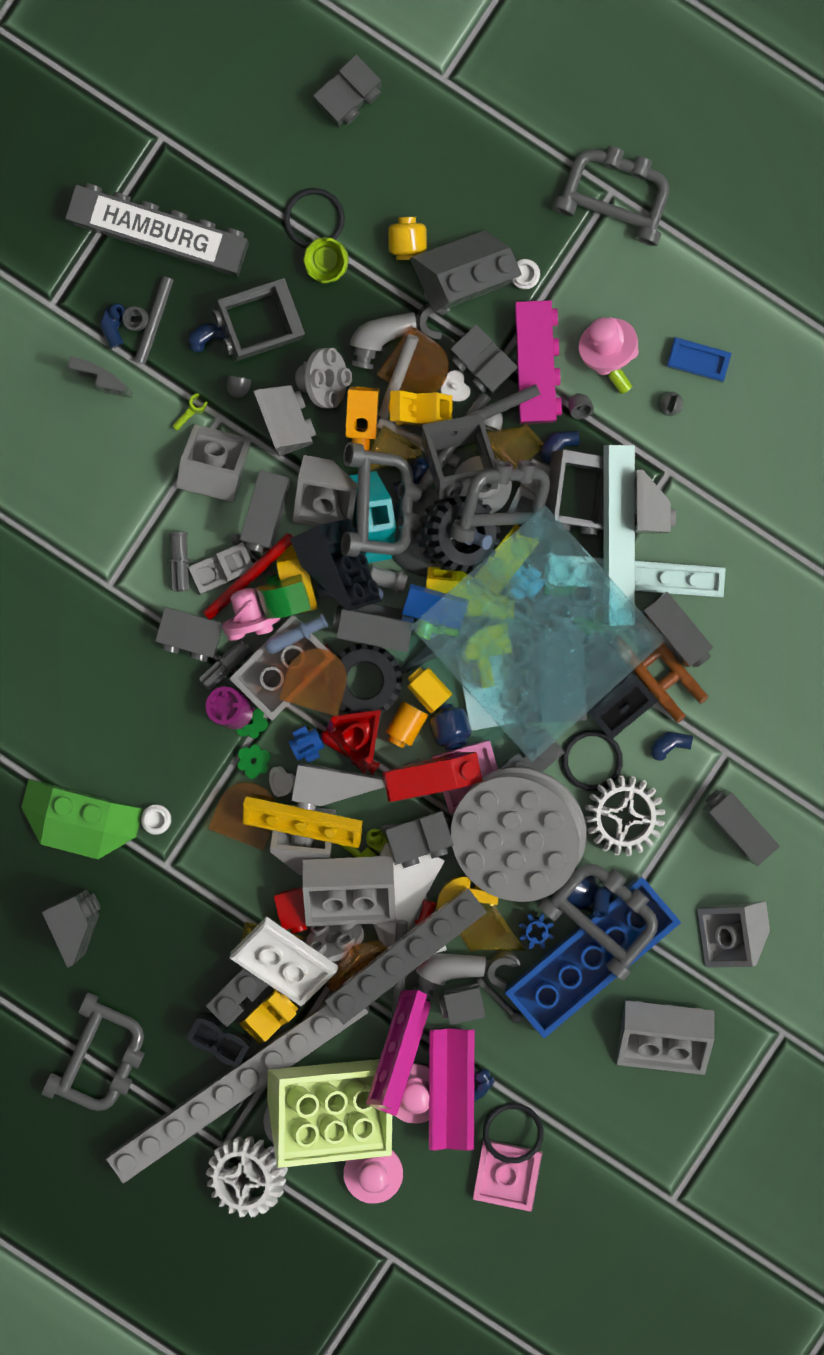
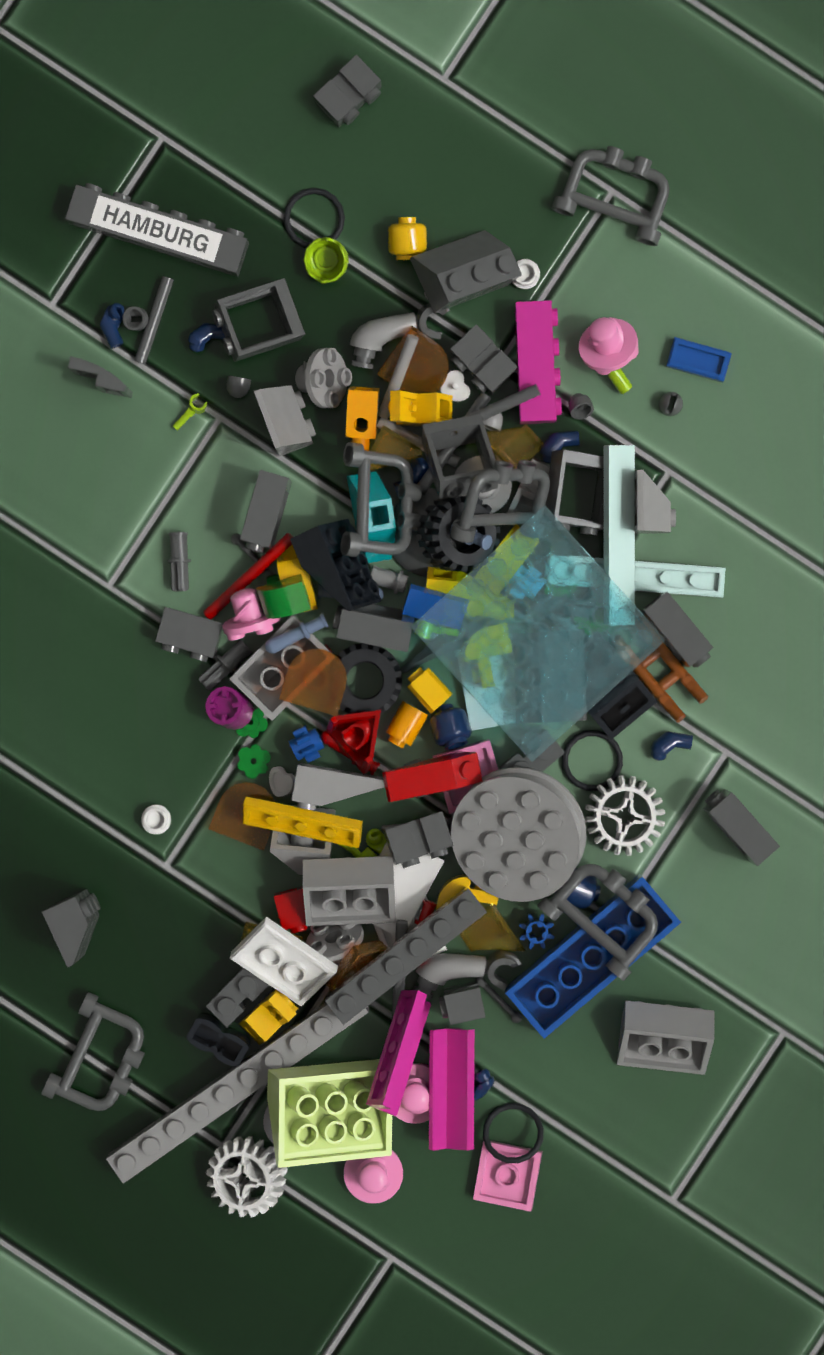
bright green wedge [21,779,144,859] -> none
light grey slope [176,424,252,502] -> none
light grey slope [188,542,253,595] -> none
light grey slope [293,455,358,526] -> none
dark blue arm [593,883,614,918] -> none
light grey slope [697,901,770,968] -> none

